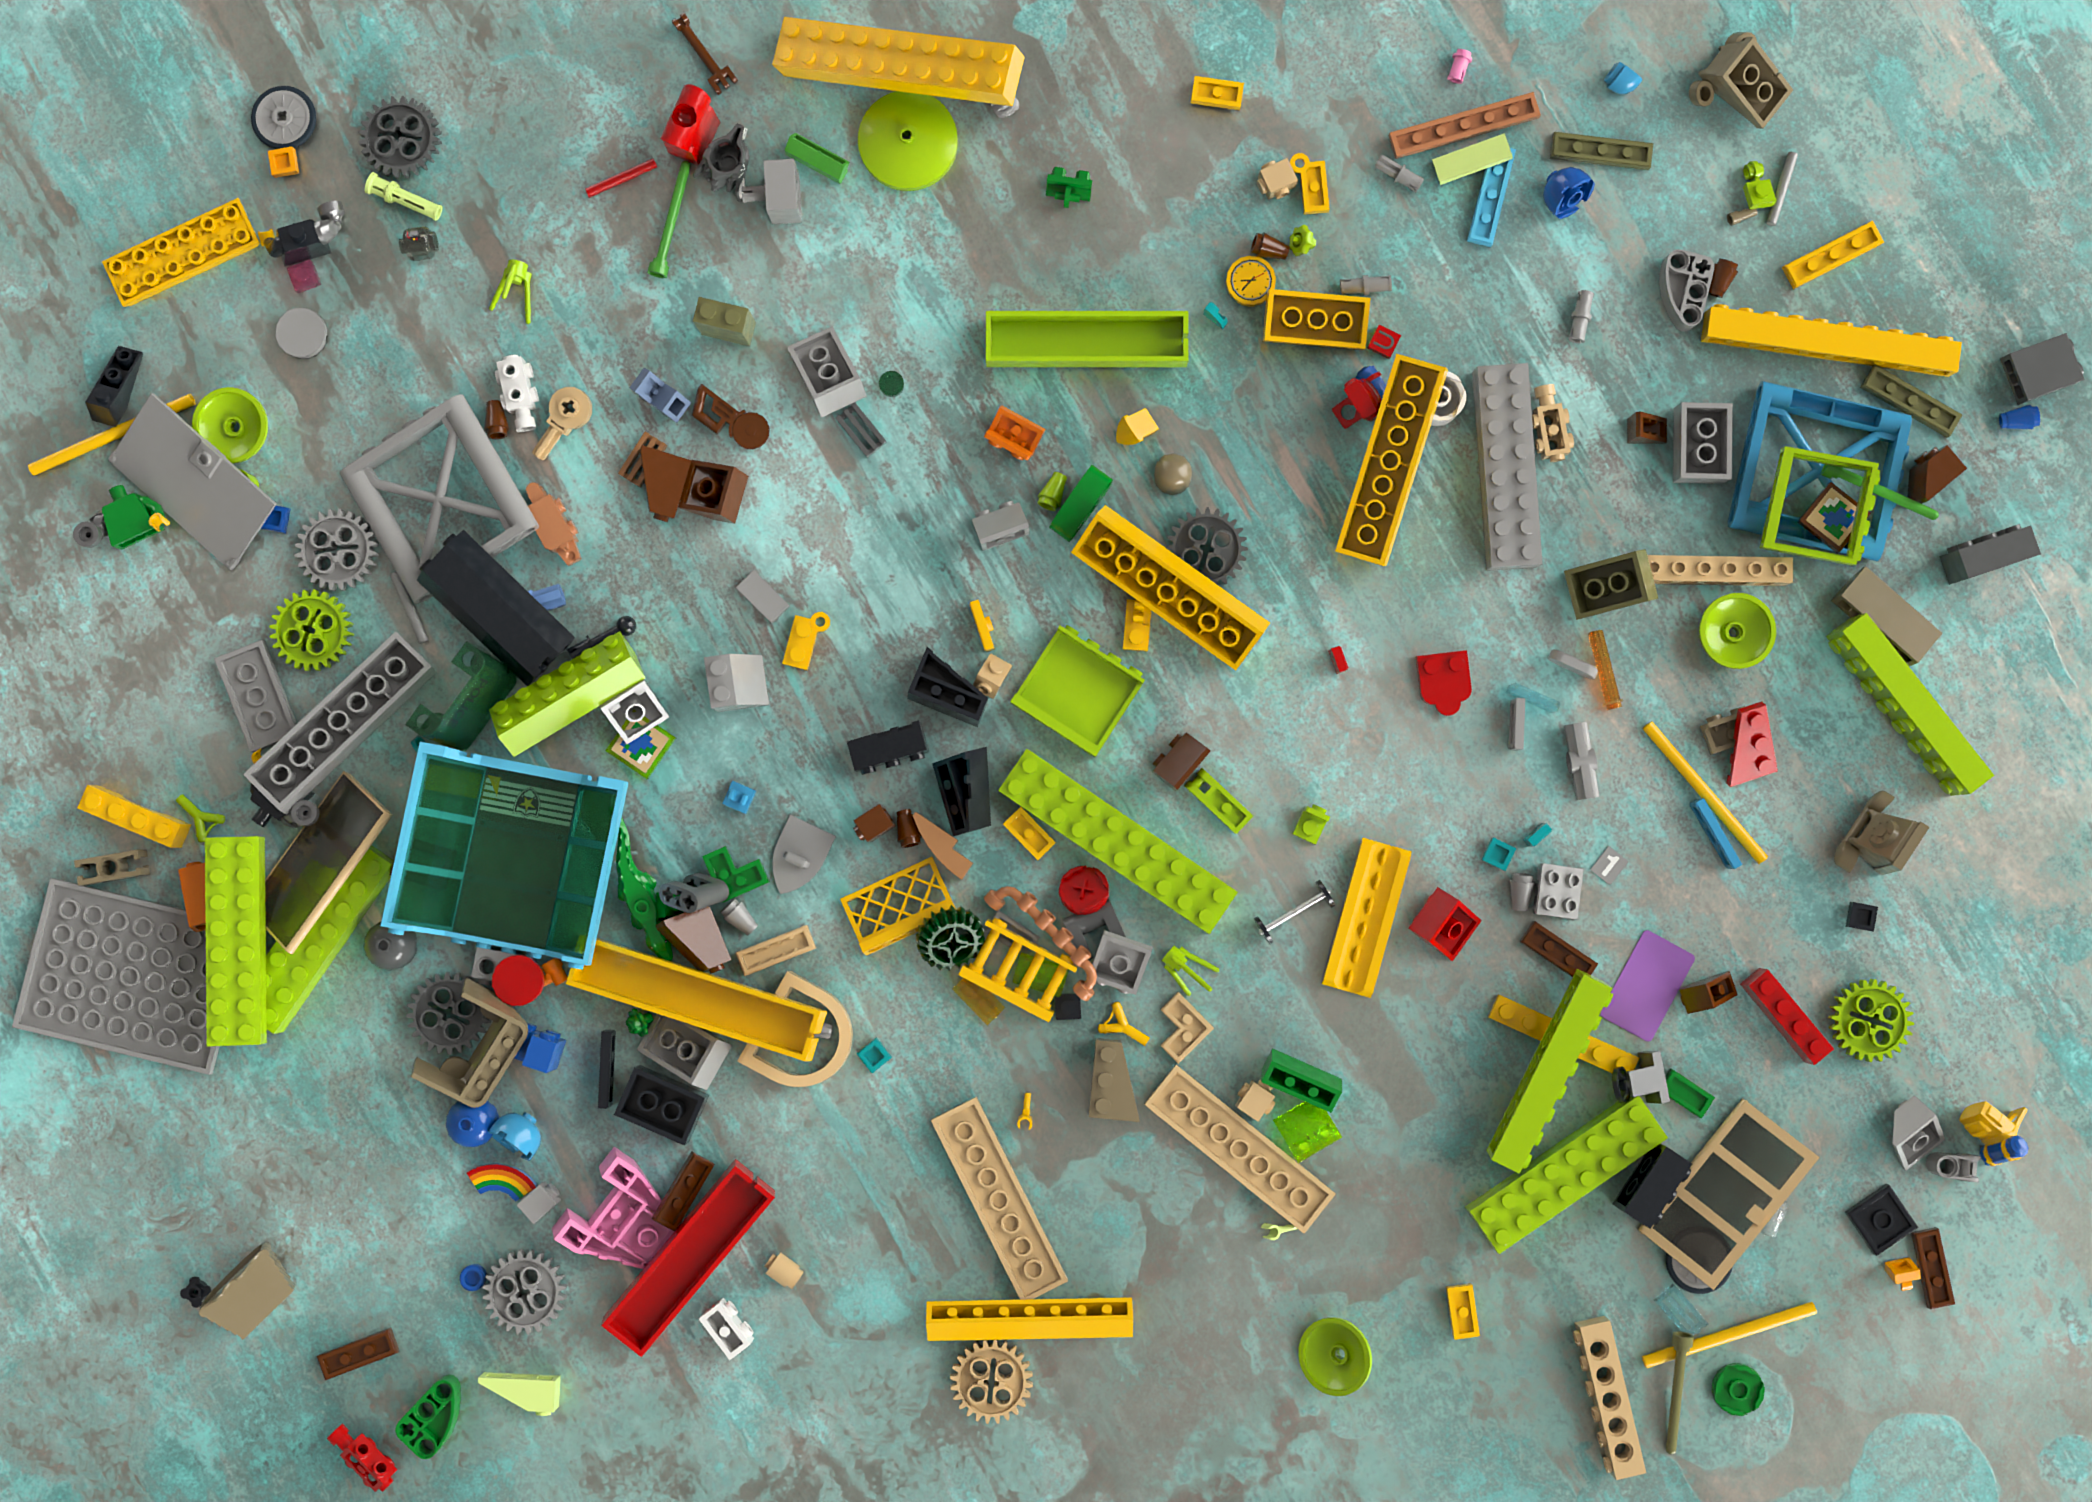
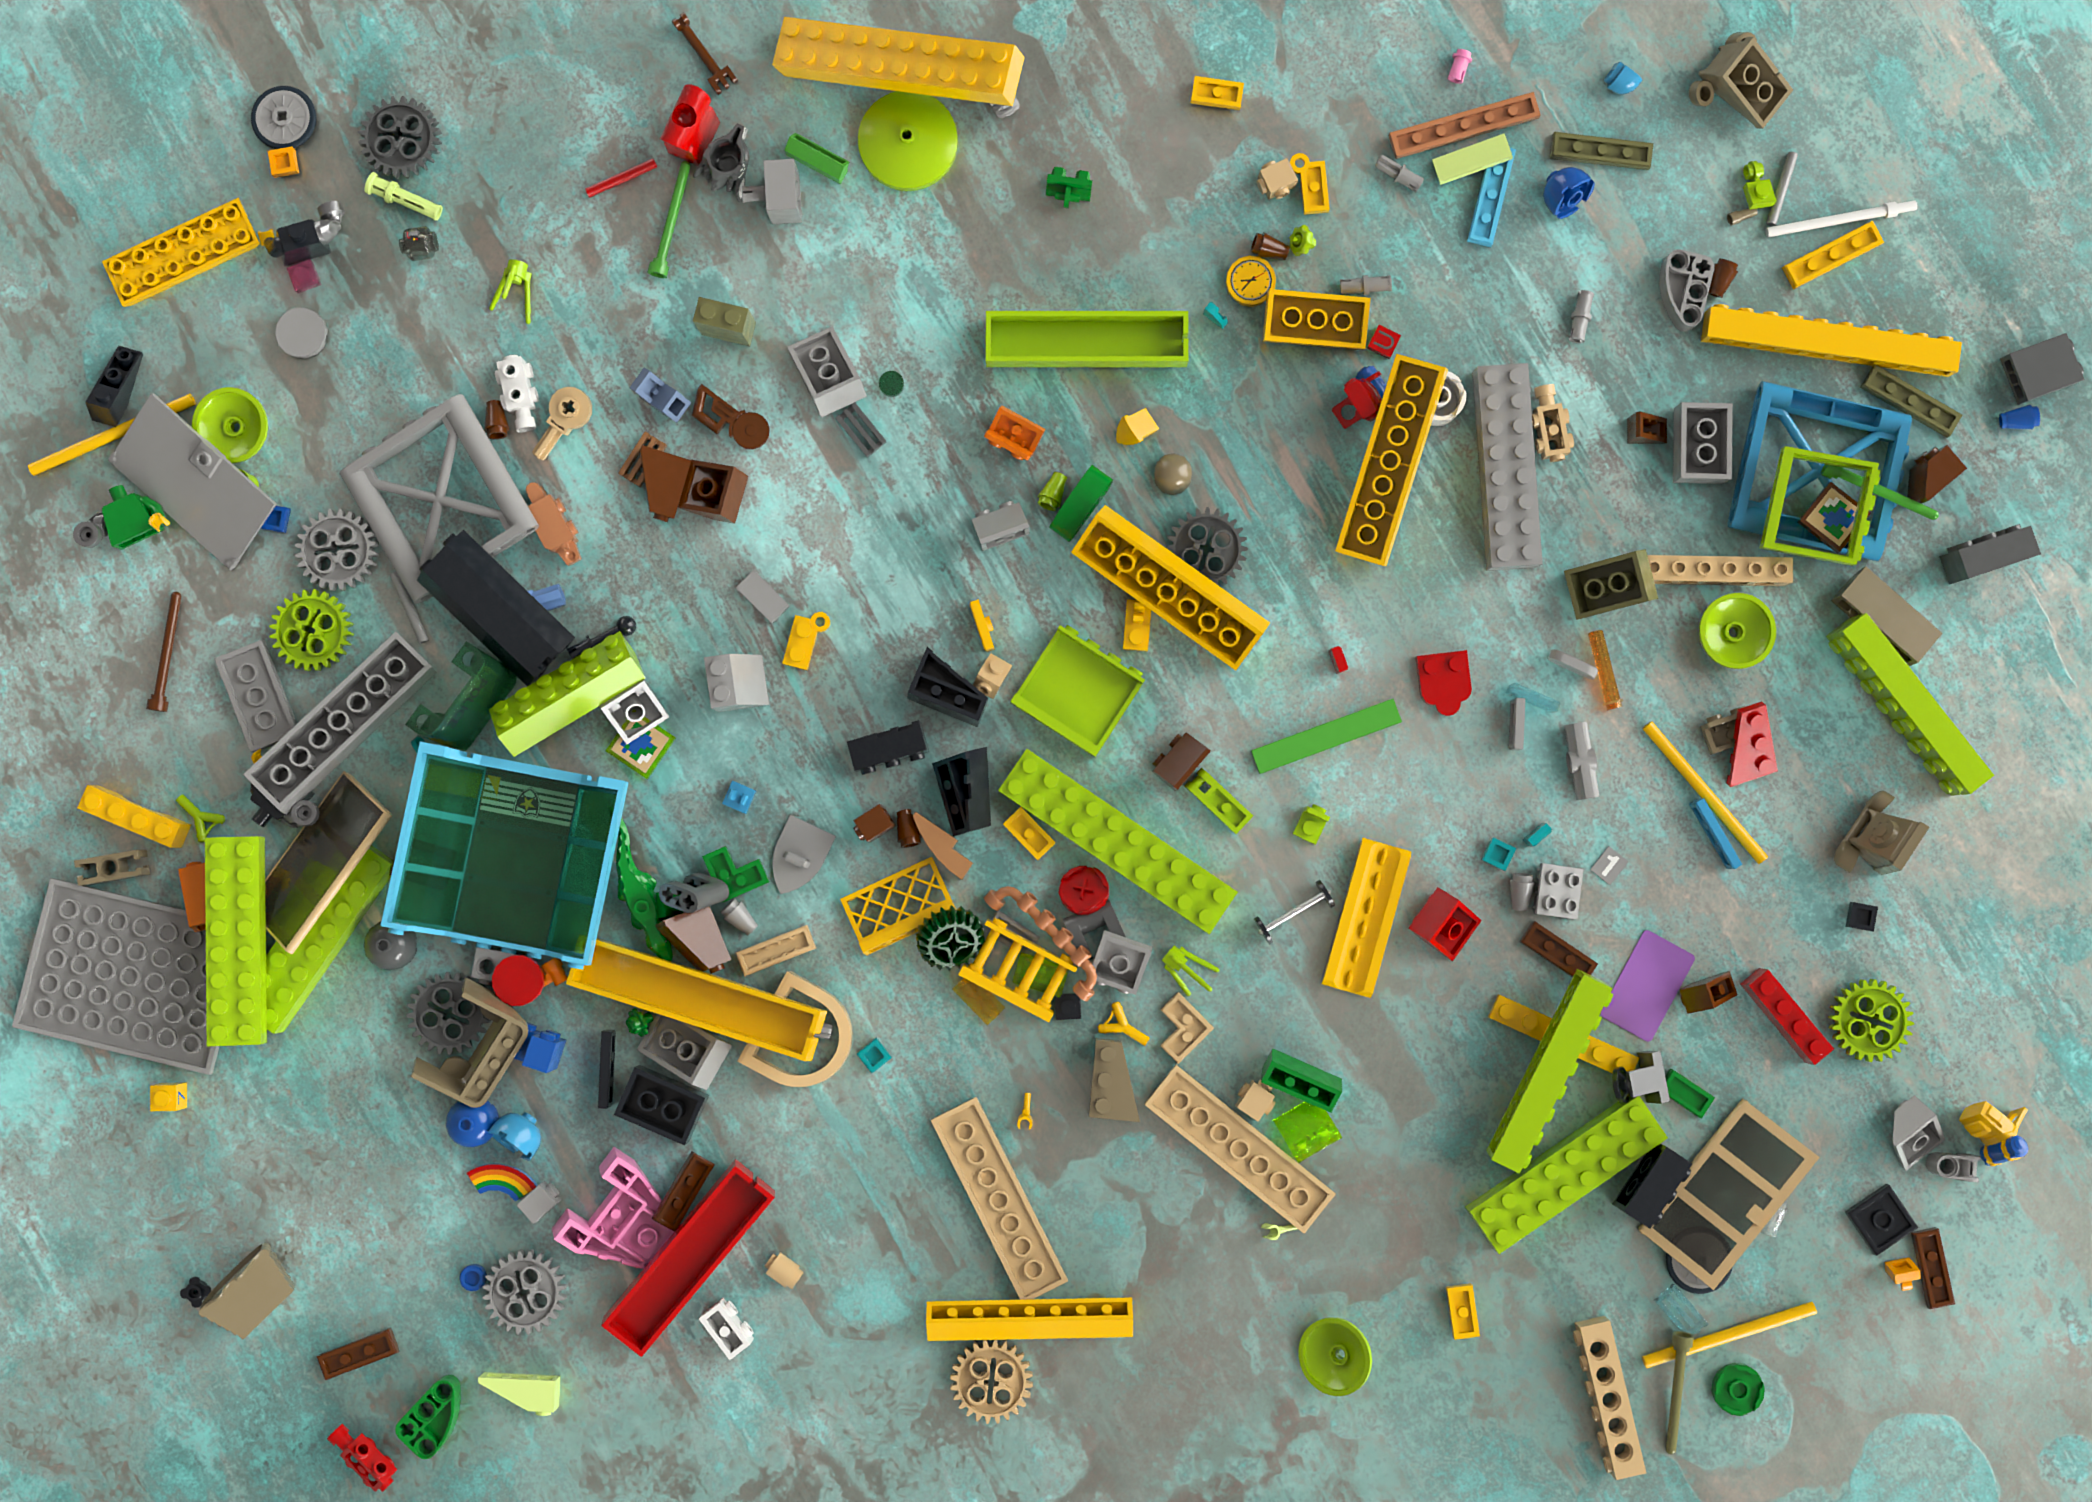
none -> reddish brown piece [146,592,181,712]
none -> yellow brick [150,1082,187,1111]
none -> bright green tile [1251,698,1402,774]
none -> white bar [1765,200,1917,238]

